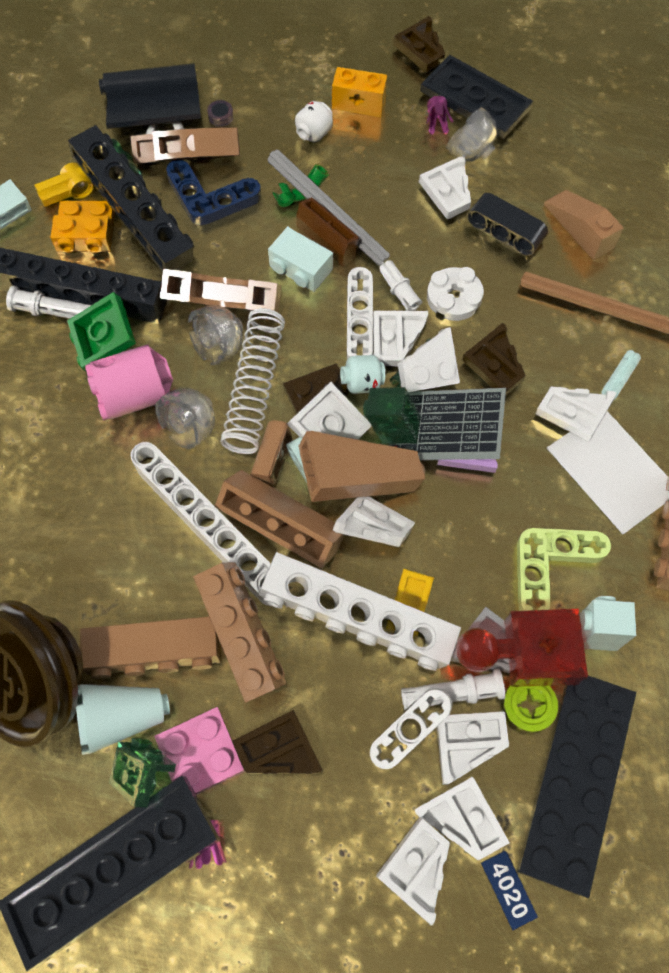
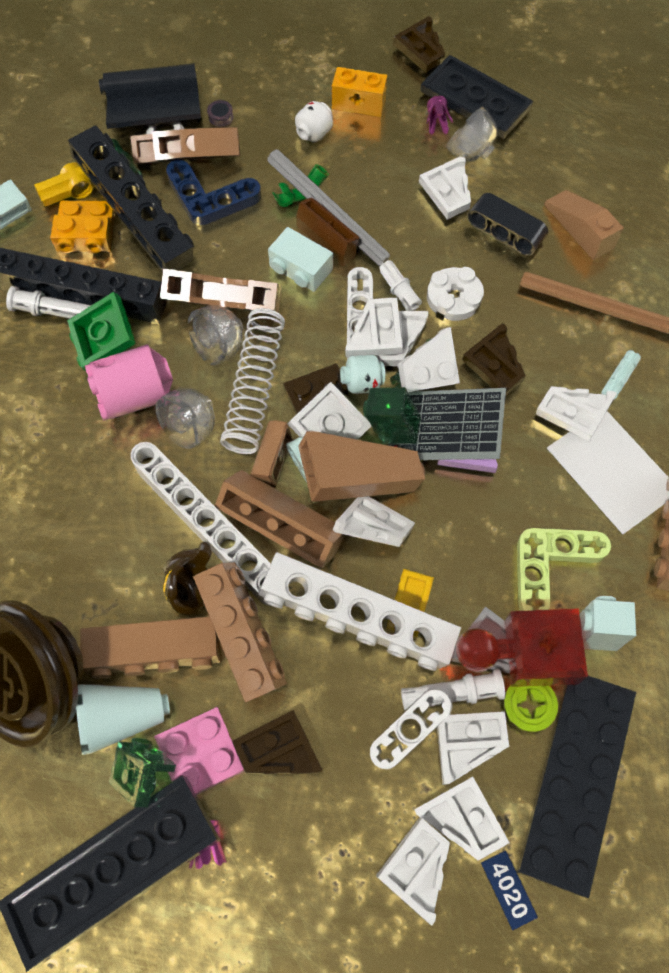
none -> dark brown hair [163,541,212,615]
none -> white wing [345,298,403,357]

